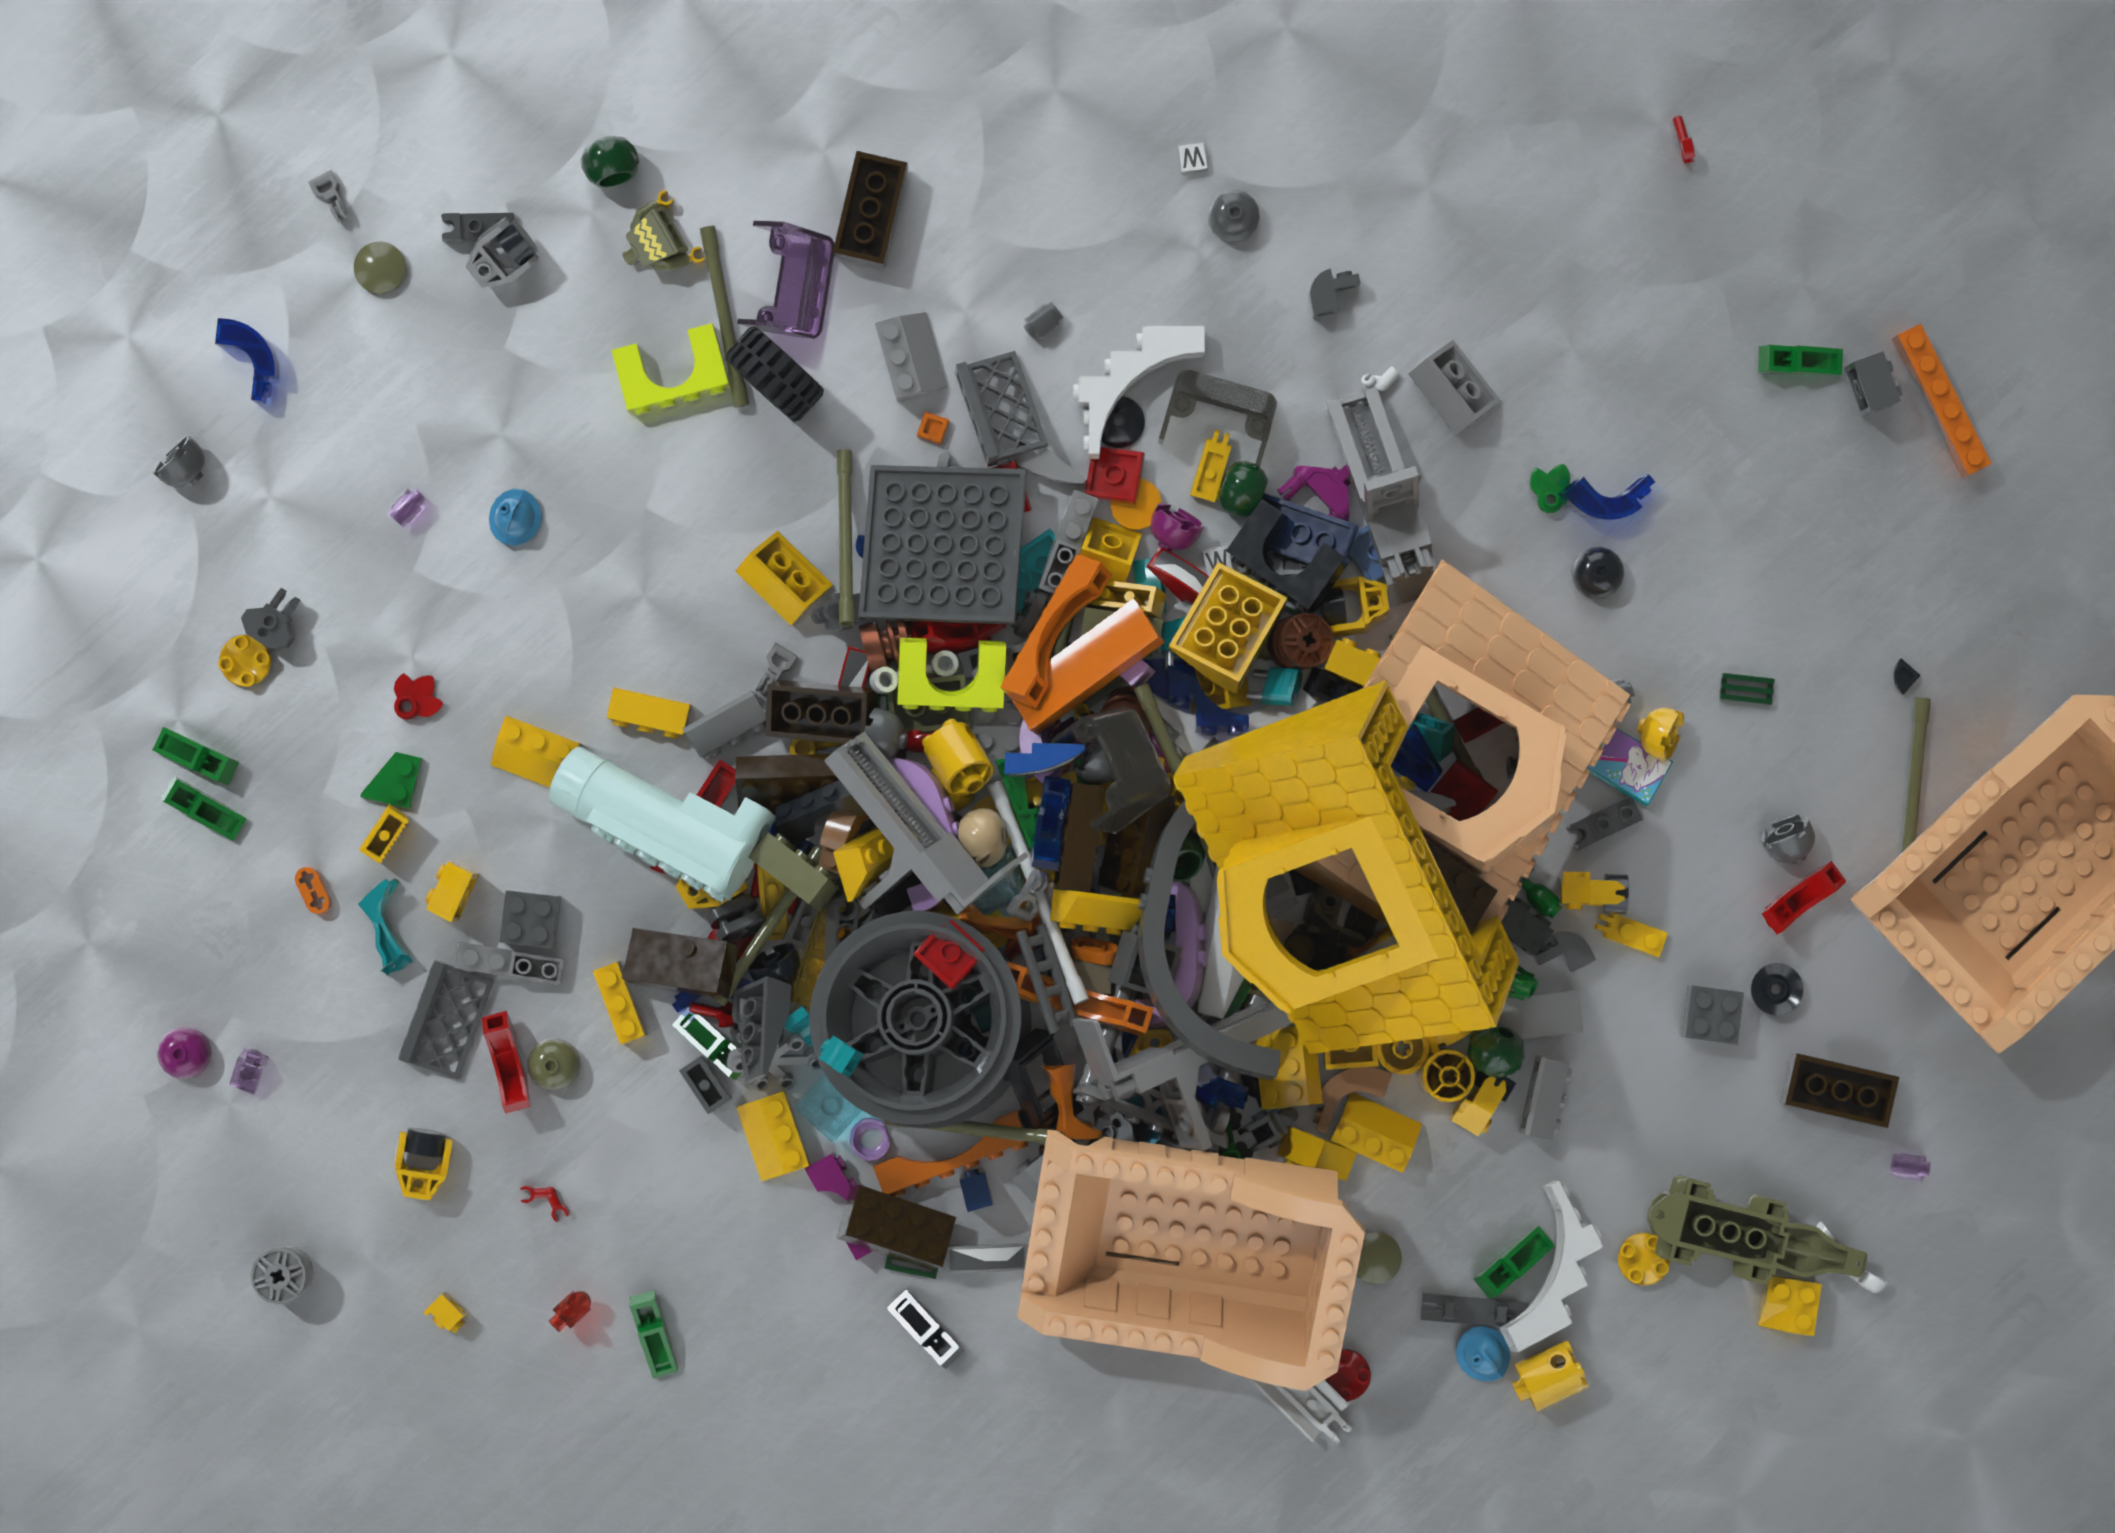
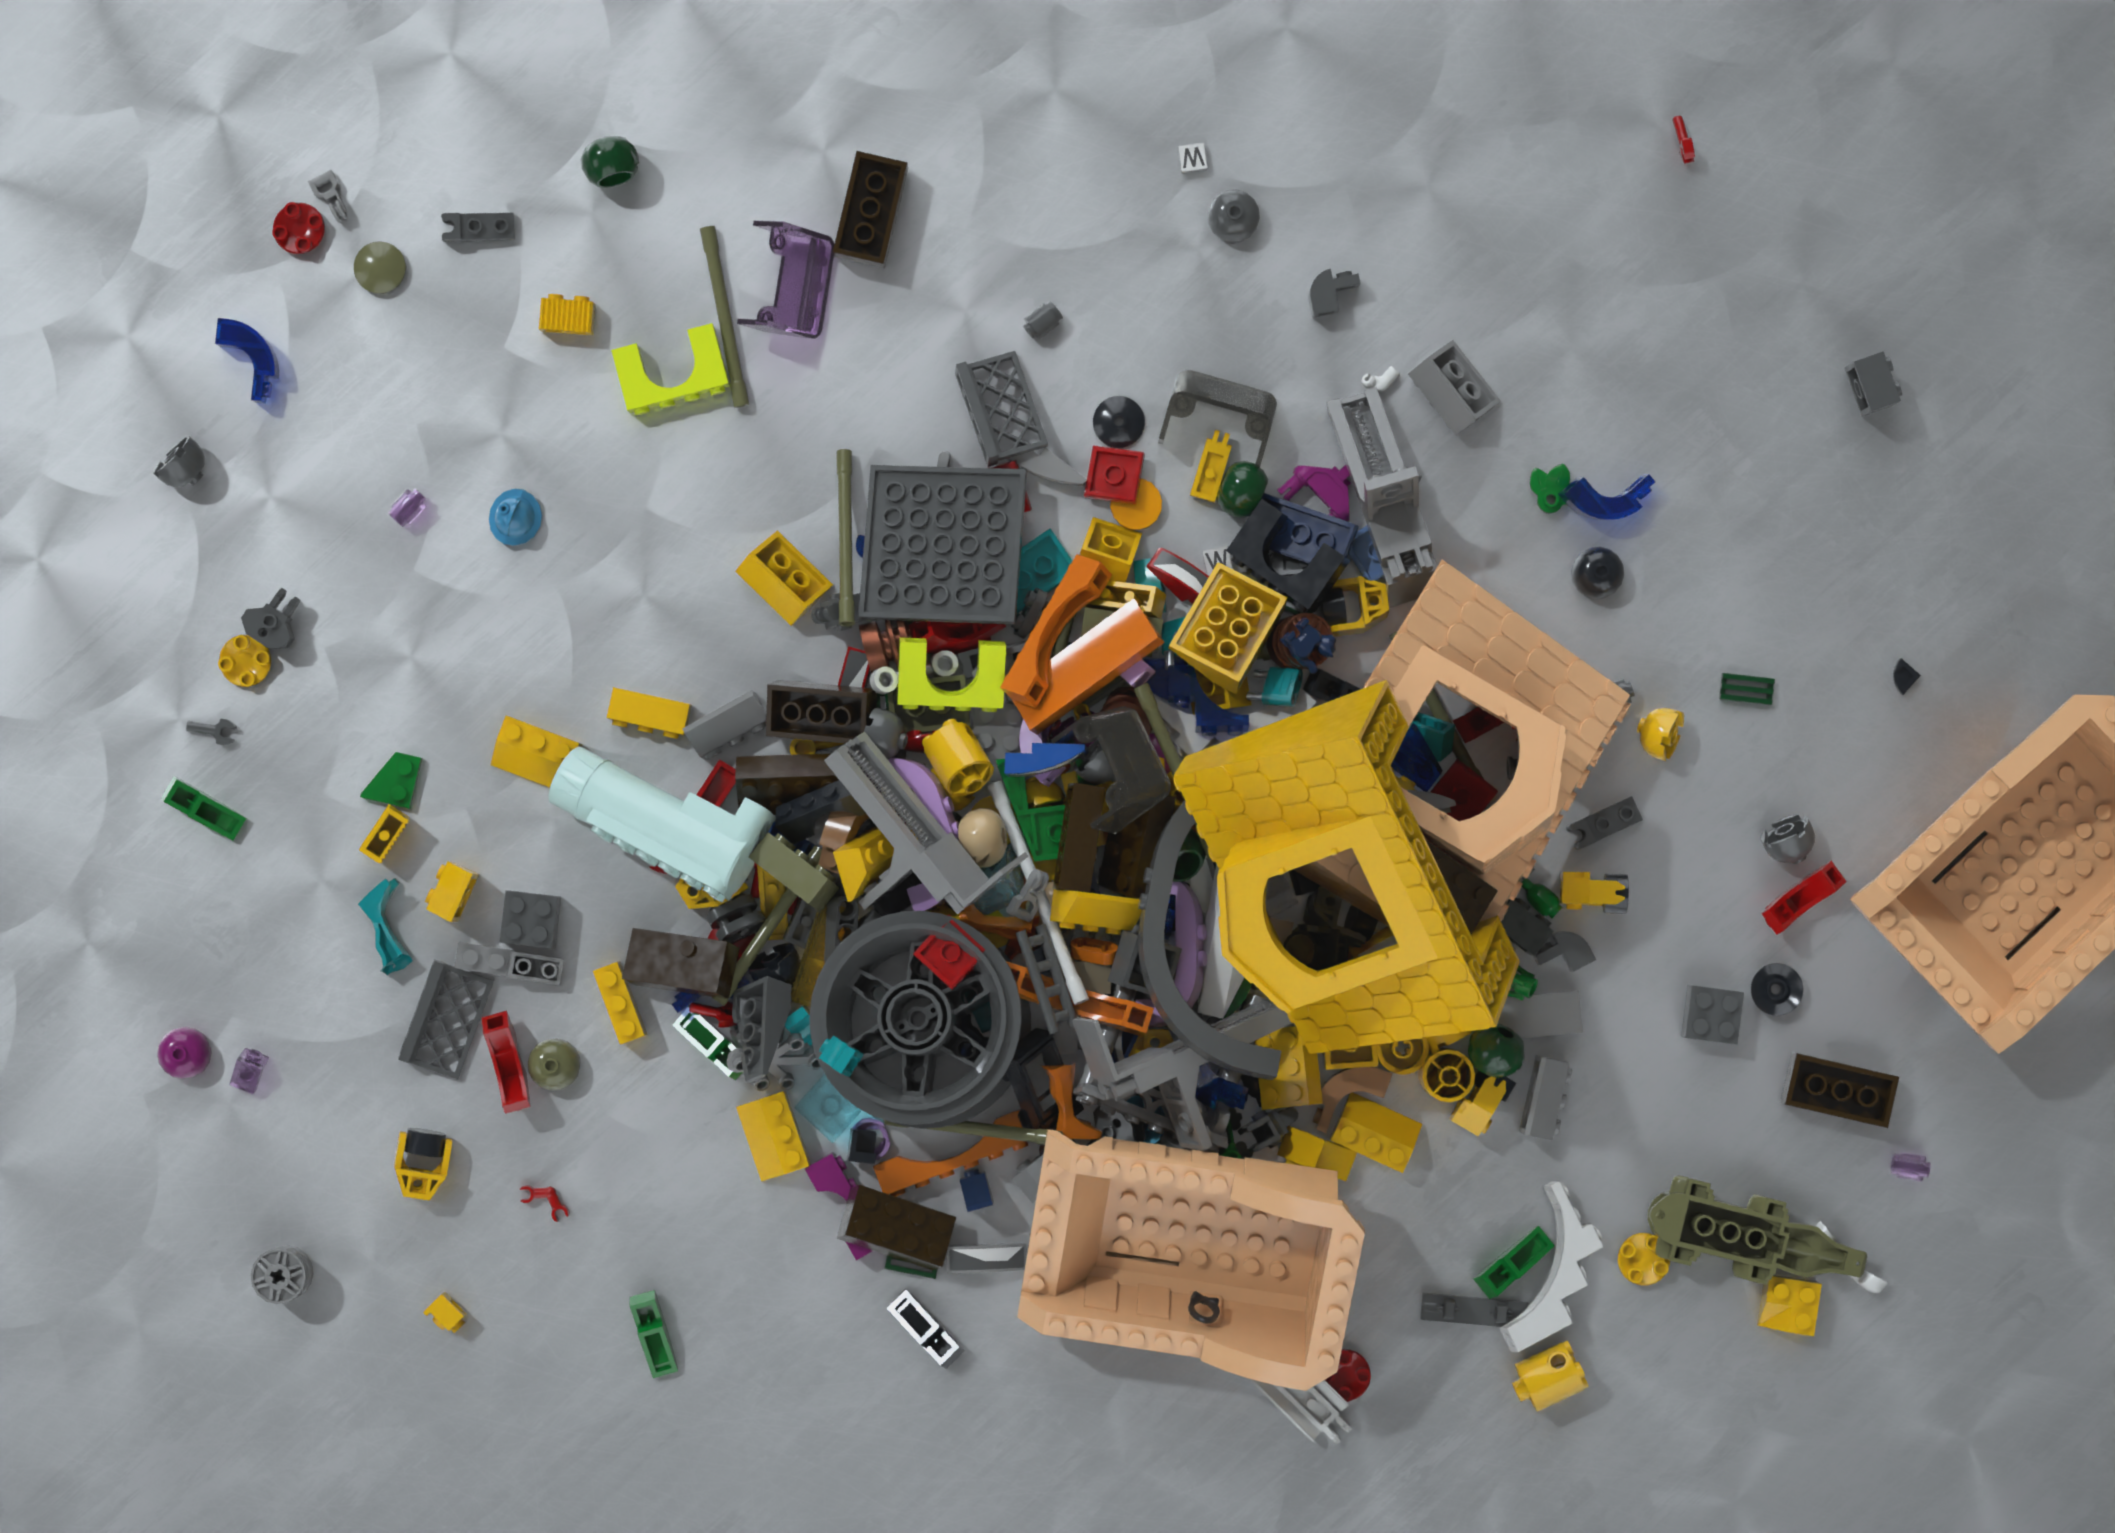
green slope [152,727,239,786] -> none
orange beam [295,867,331,914] -> none
red plate [394,673,443,720] -> none
light grey piece [466,217,539,288] -> none
clear red hips [549,1290,591,1332] -> none
olive torso [622,190,705,271] -> none
dark grey brick [679,1055,732,1114] -> none
black tyre [725,326,824,422] -> none
light grey piece [755,642,798,696] -> none
light grey slope [875,312,947,402] -> none
orange tile [916,411,950,445] -> none
clear blue arch [1030,776,1071,871] -> none
light grey slope [1038,489,1099,594] -> none
white arch [1073,326,1205,459] -> none
magenta cylinder [1151,503,1204,551] -> none
yellow brick [1322,638,1382,689] -> none
olive dish [1356,1232,1402,1284] -> none
dark azure helmet [1456,1326,1510,1381] -> none
tile [1588,728,1673,807] -> none
yellow hinge [1594,913,1668,957] -> none
green slope [1758,344,1843,375] -> none
orange arch [1892,323,1992,478] -> none
olive piece [1901,697,1931,853] -> none
none -> dark grey bar [186,719,237,745]
none -> red dish [272,202,325,254]
none -> yellow brick [539,294,596,336]
none -> black panel [847,1128,877,1164]
none -> black piece [1188,1291,1220,1324]
none -> dark blue animal [1279,617,1336,674]

